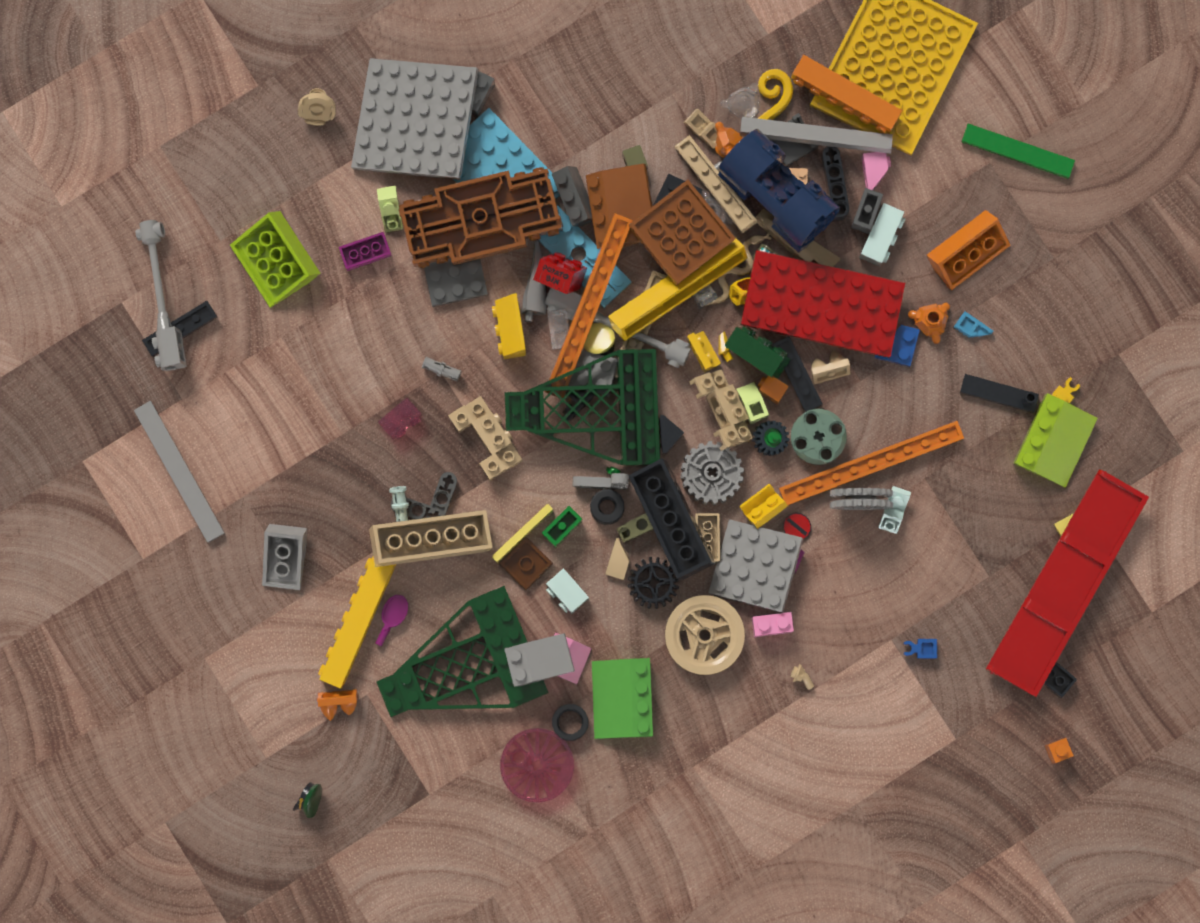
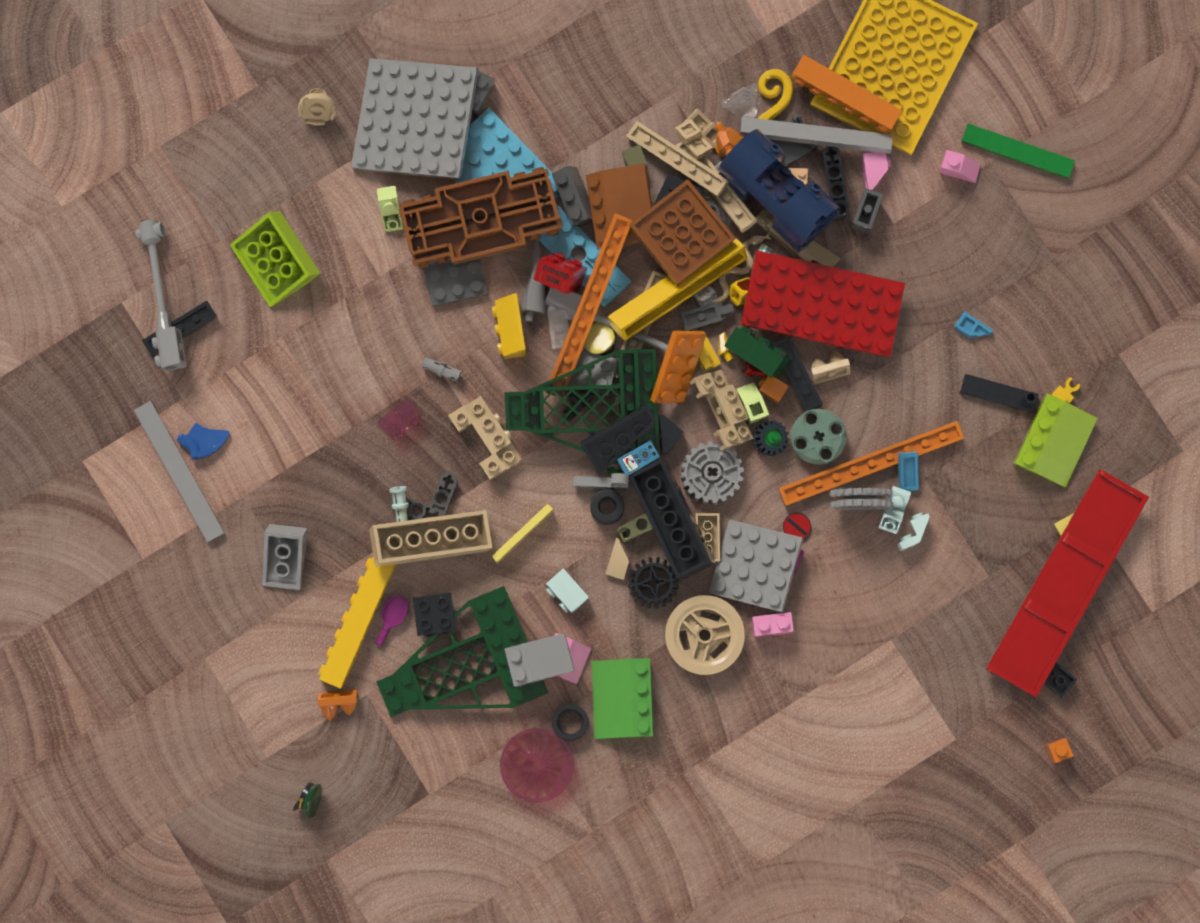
magenta piece [339,232,392,271] -> none
reddish brown tile [499,537,553,591] -> none
green brick [542,506,583,548] -> none
yellow bracket [740,484,788,529] -> none
tan plate [790,664,814,690] -> none
light aqua brick [859,203,905,267] -> none
blue wing [874,325,920,367] -> none
blue plate [903,639,937,659] -> none
orange rock [908,302,950,344] -> none
orange slope [926,210,1011,291] -> none
none -> blue arm [177,423,230,460]
none -> black hinge [413,593,456,636]
none -> black wing [580,404,657,476]
none -> tile [617,440,660,475]
none -> tan plate [626,121,729,197]
none -> orange plate [650,331,707,403]
none -> tan slope [675,119,713,160]
none -> dark grey hinge [680,302,734,331]
none -> red hand [742,362,767,377]
none -> light aqua slope [897,512,930,551]
none -> dark azure tile [898,451,919,491]
none -> bright pink slope [939,150,981,183]

